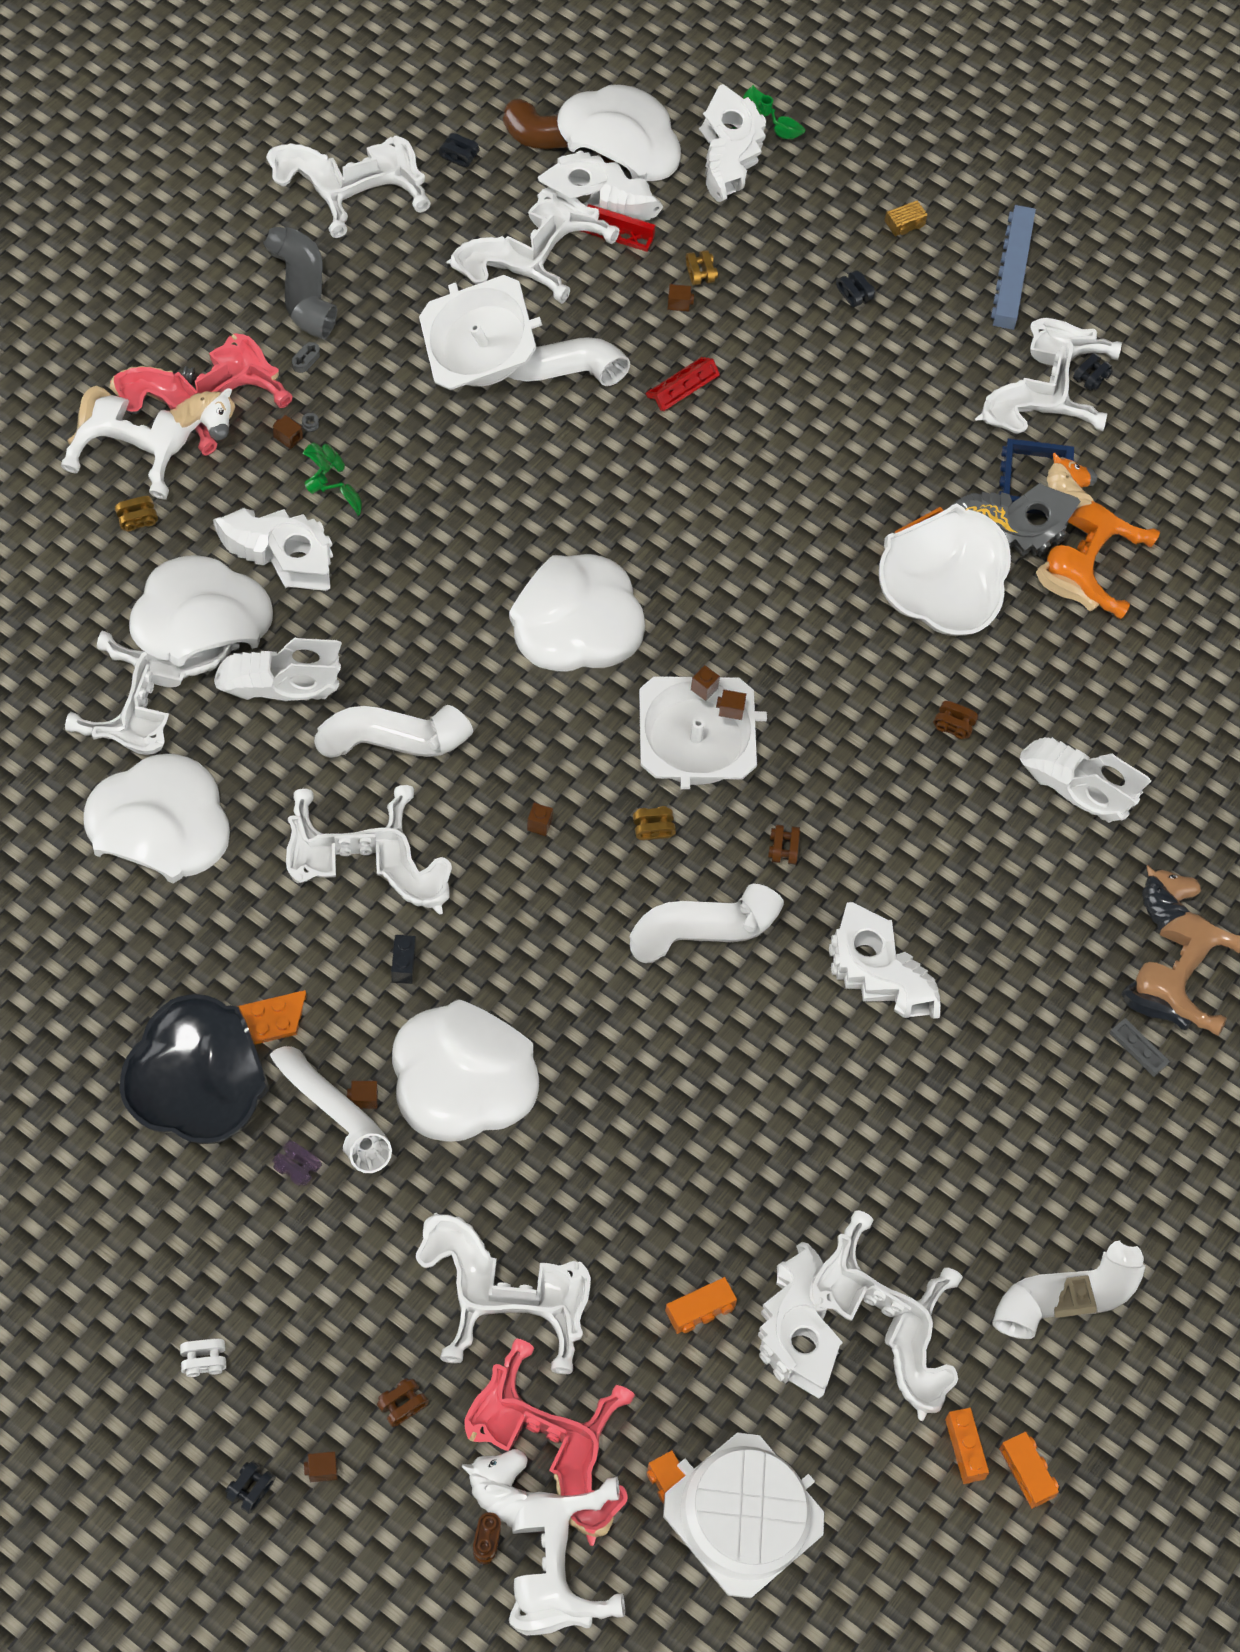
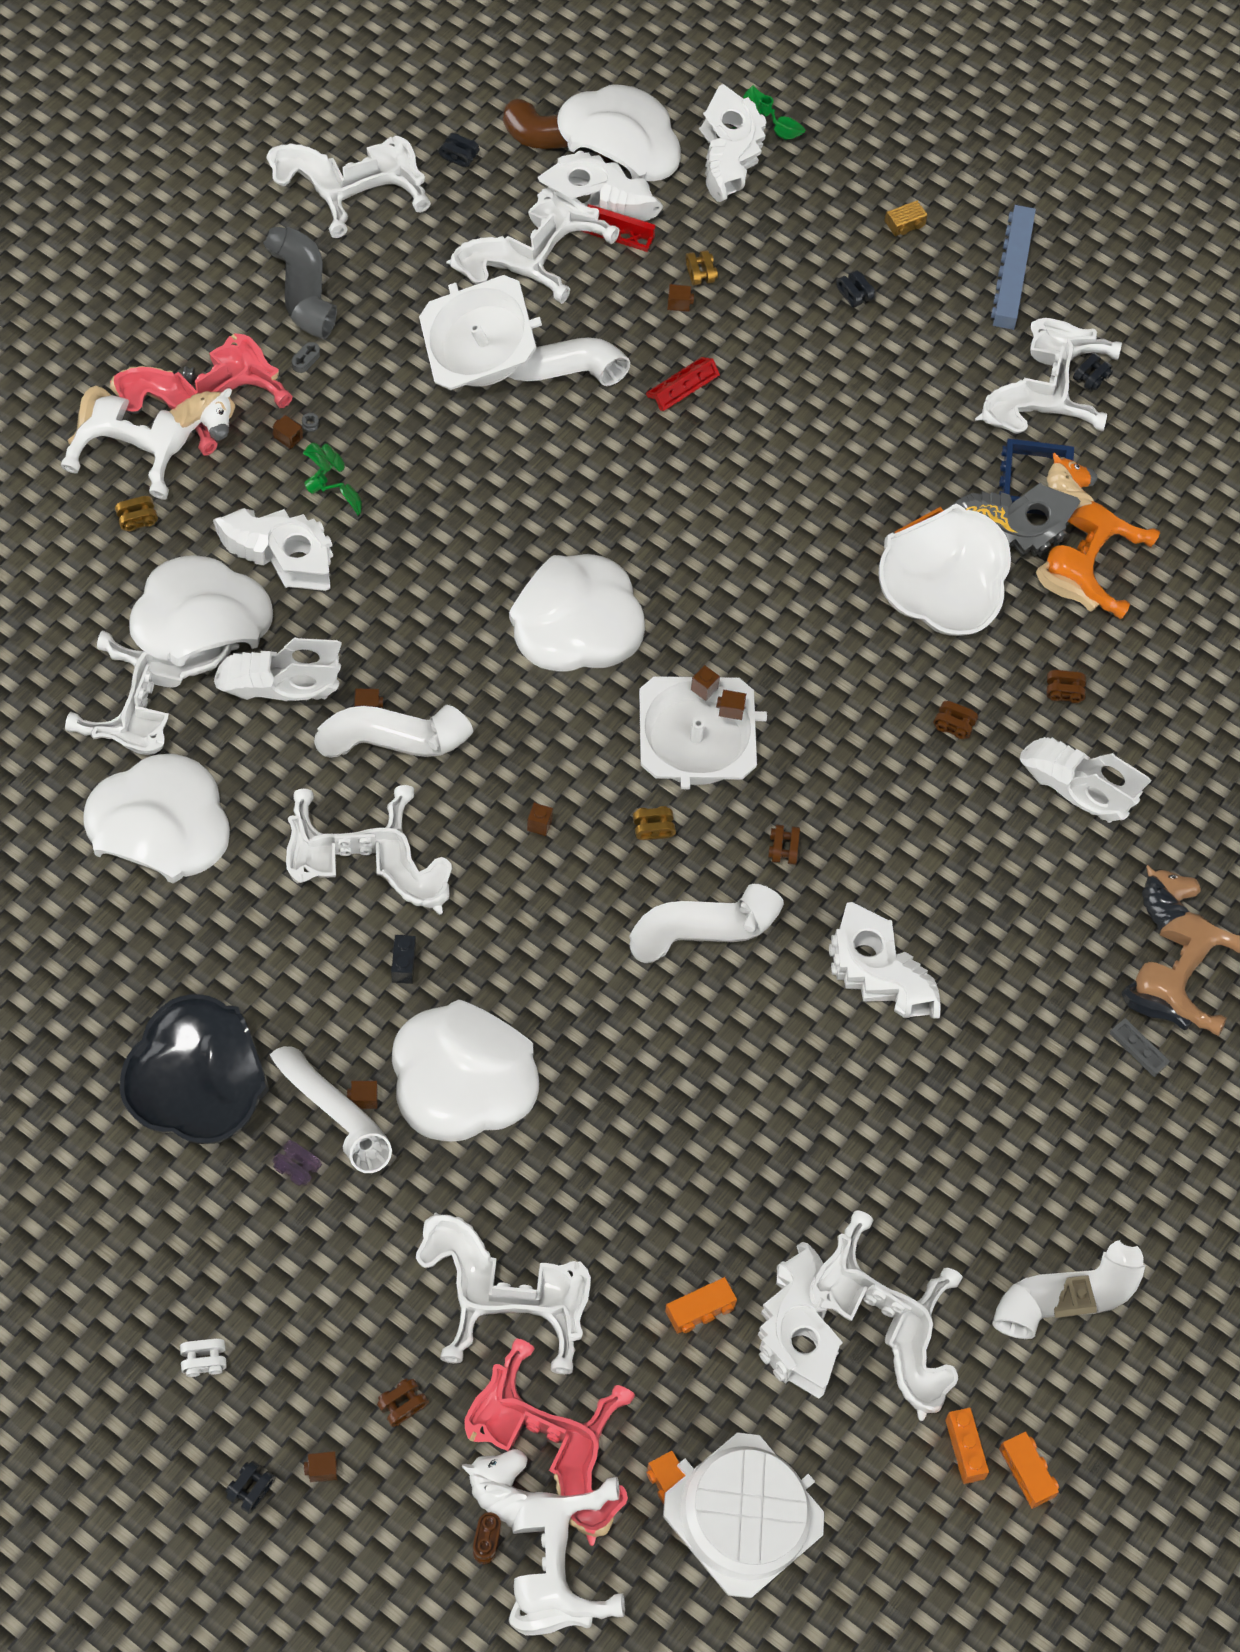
orange wing [236,990,306,1045] -> none
none -> reddish brown brick [354,688,383,709]
none -> reddish brown brick [1046,670,1086,703]

